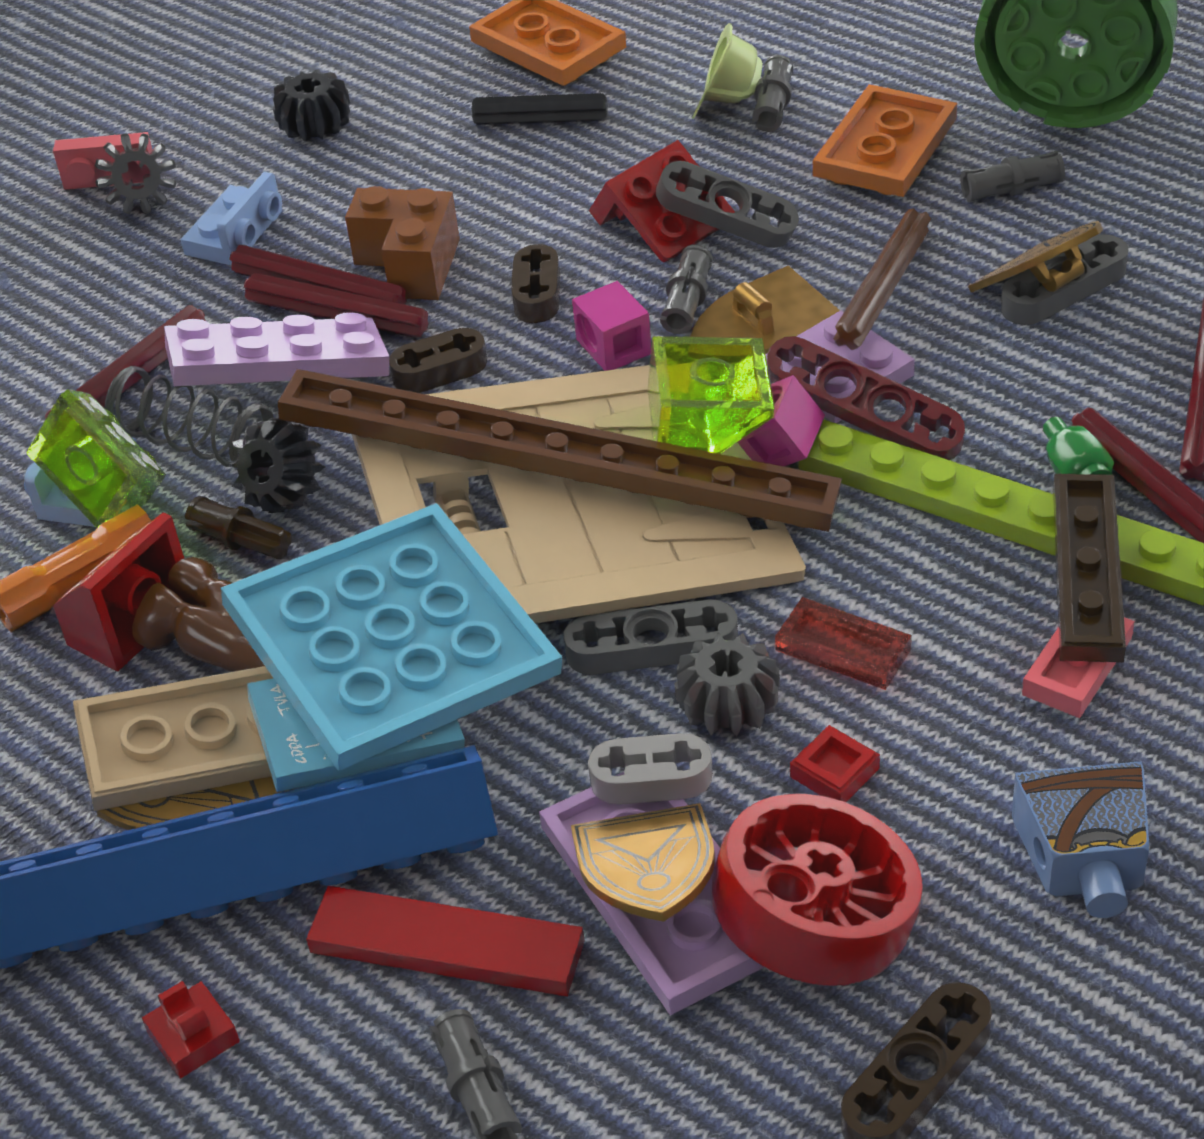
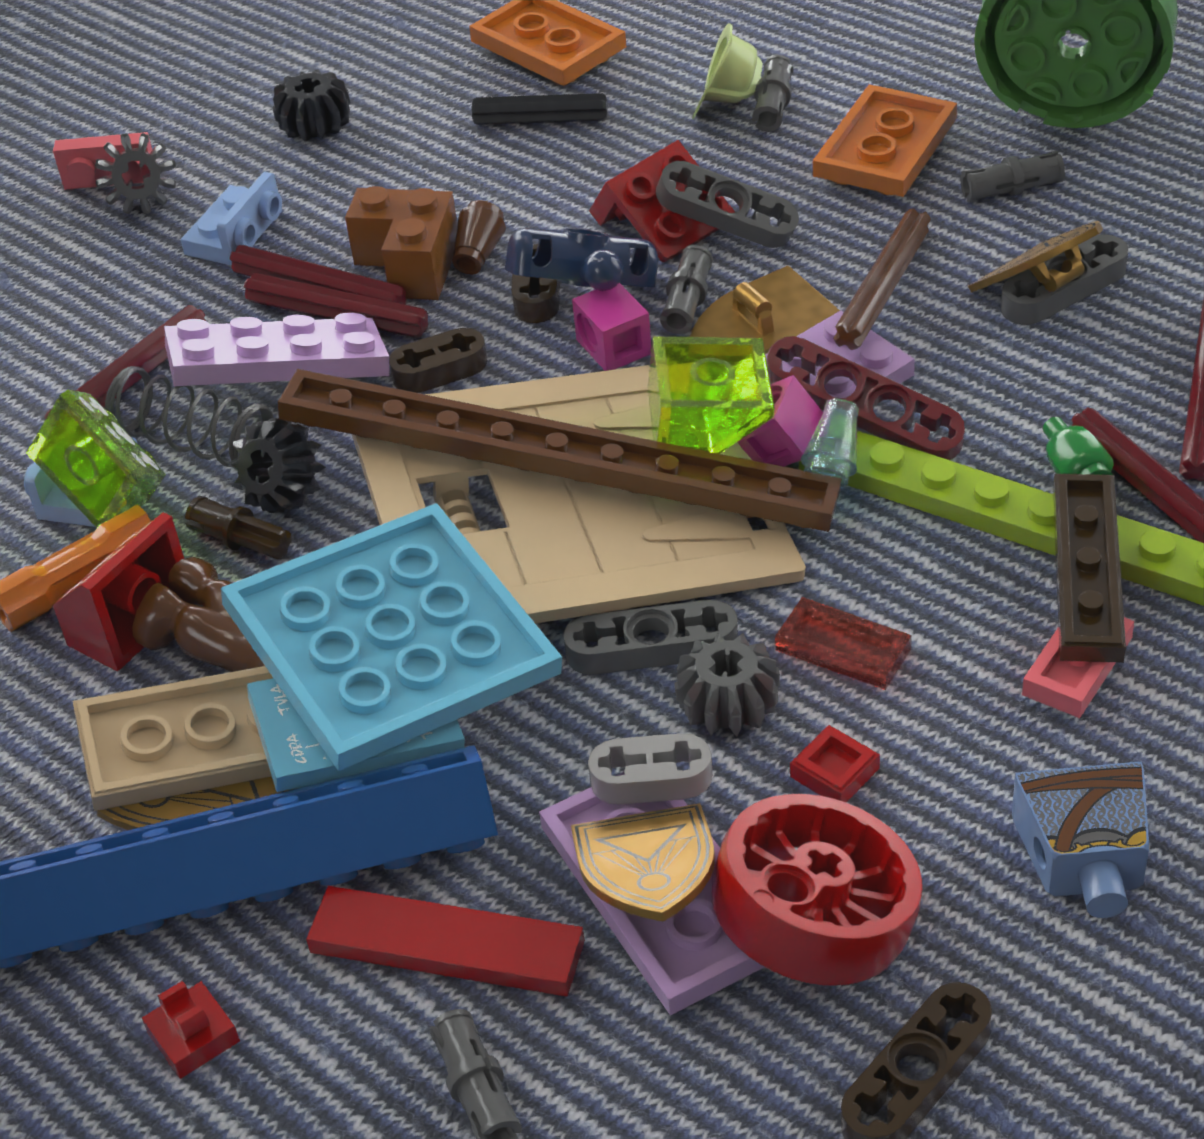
none -> reddish brown cone [452,200,506,275]
none -> dark blue piece [505,228,658,291]
none -> clear light blue cone [801,399,859,487]

